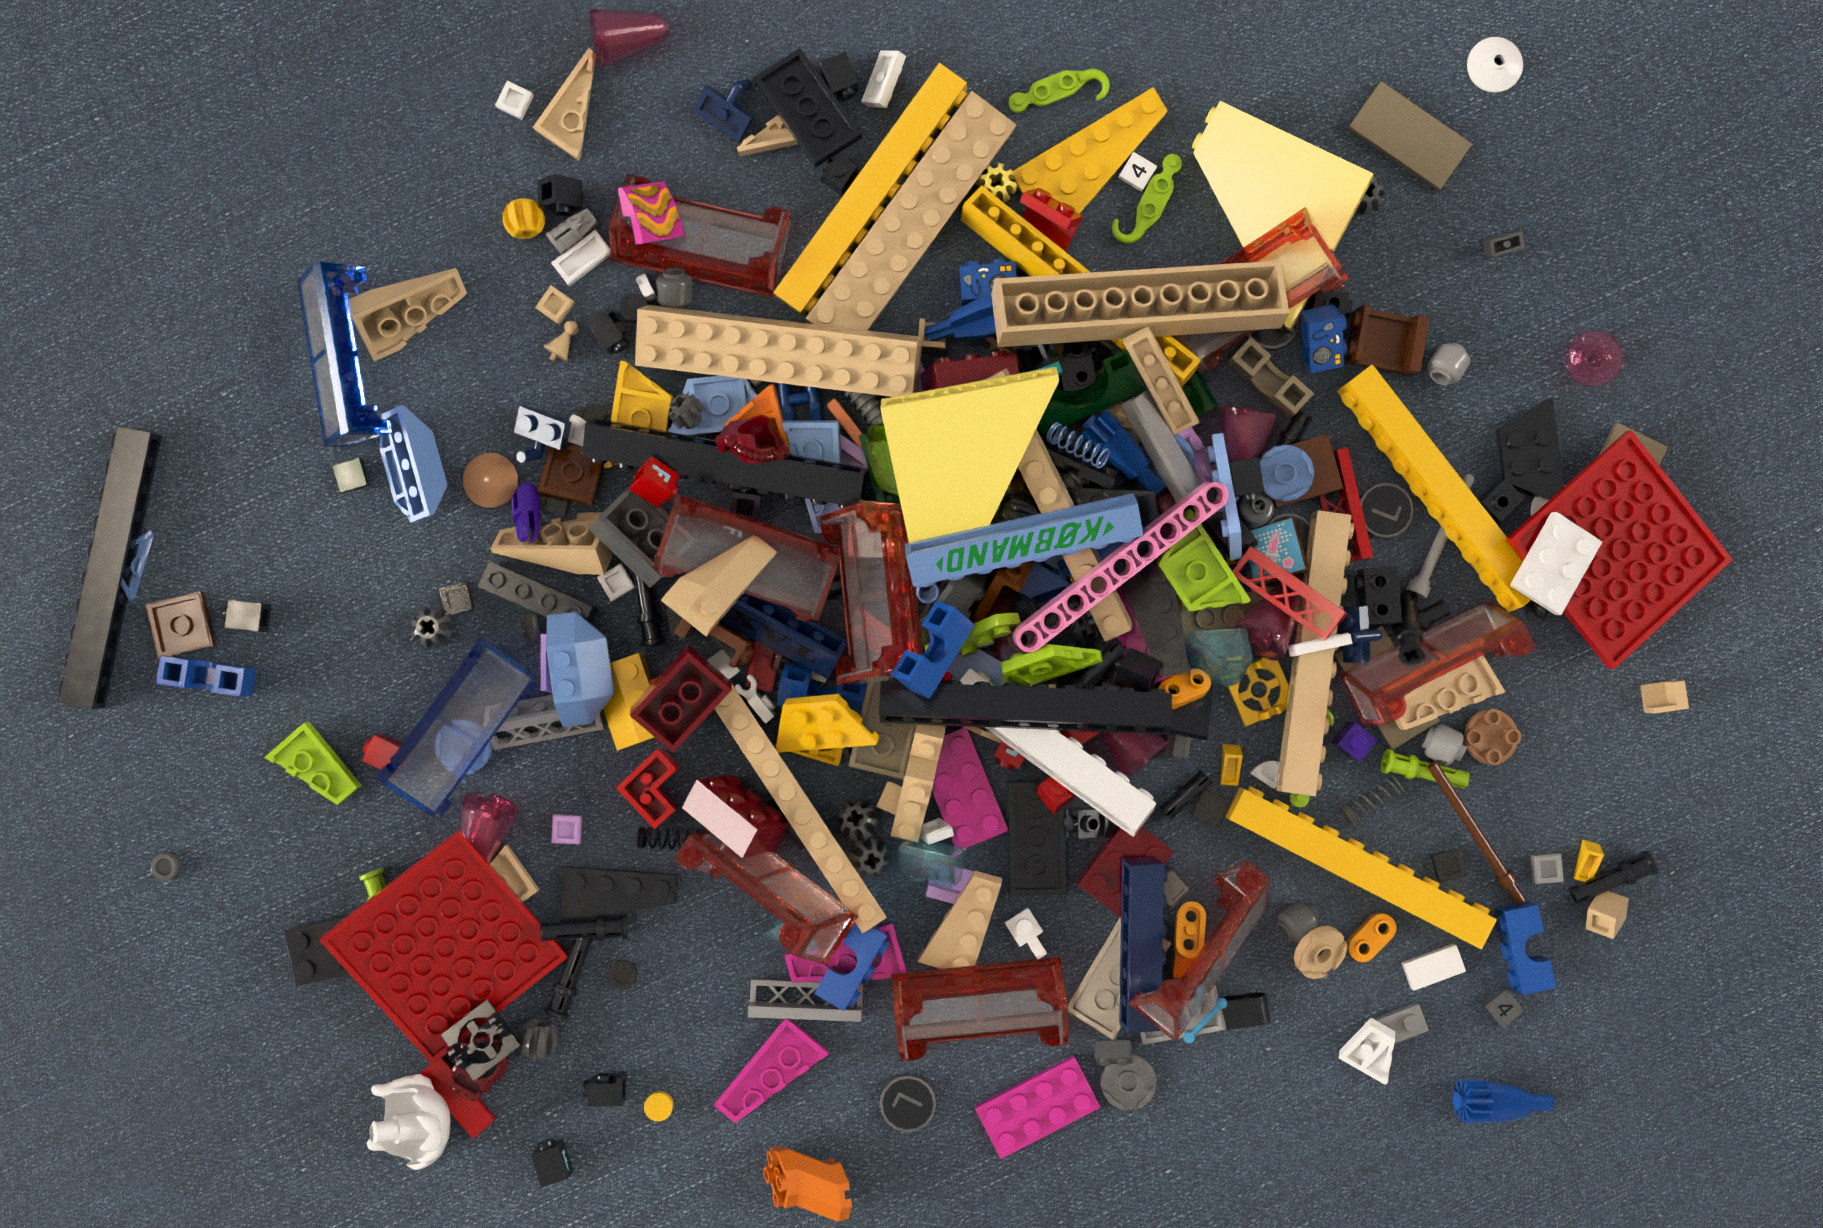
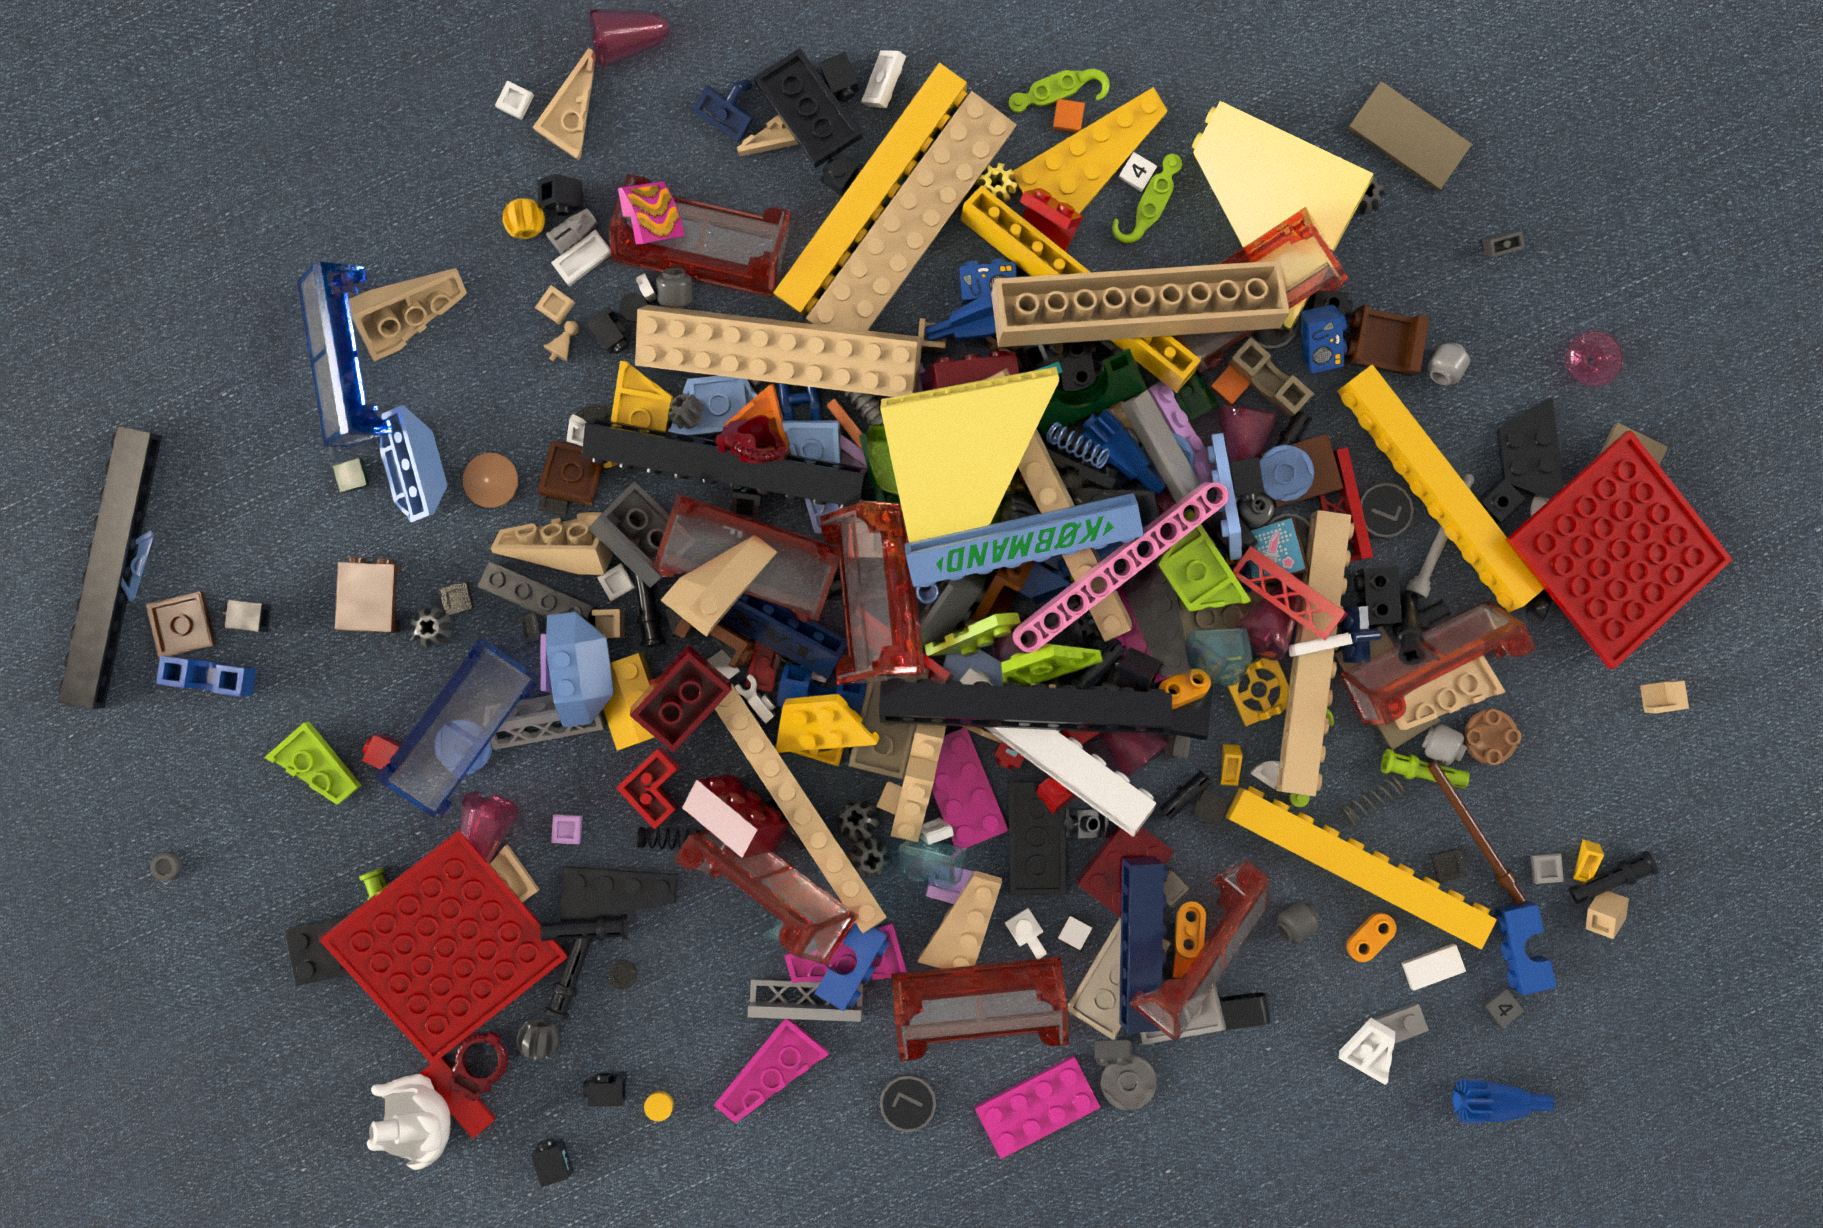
piece [441,999,522,1081] -> none
dark purple arm [511,482,541,543] -> none
plate [514,405,571,463] -> none
red brick [629,456,680,508] -> none
orange brick [763,1145,852,1222] -> none
blue arch [891,601,975,699] -> none
tan tile [1123,326,1199,436] -> none
dark azure hinge [1183,998,1227,1044] -> none
tan tile [1294,926,1347,979] -> none
dark purple brick [1330,721,1378,762] -> none
white dish [1467,37,1523,93] -> none
white plate [1510,512,1602,615] -> none
none -> panel [335,557,402,632]
none -> tan panel [592,609,625,638]
none -> orange tile [1053,99,1085,133]
none -> white tile [1055,913,1094,952]
none -> orange tile [1210,365,1250,406]

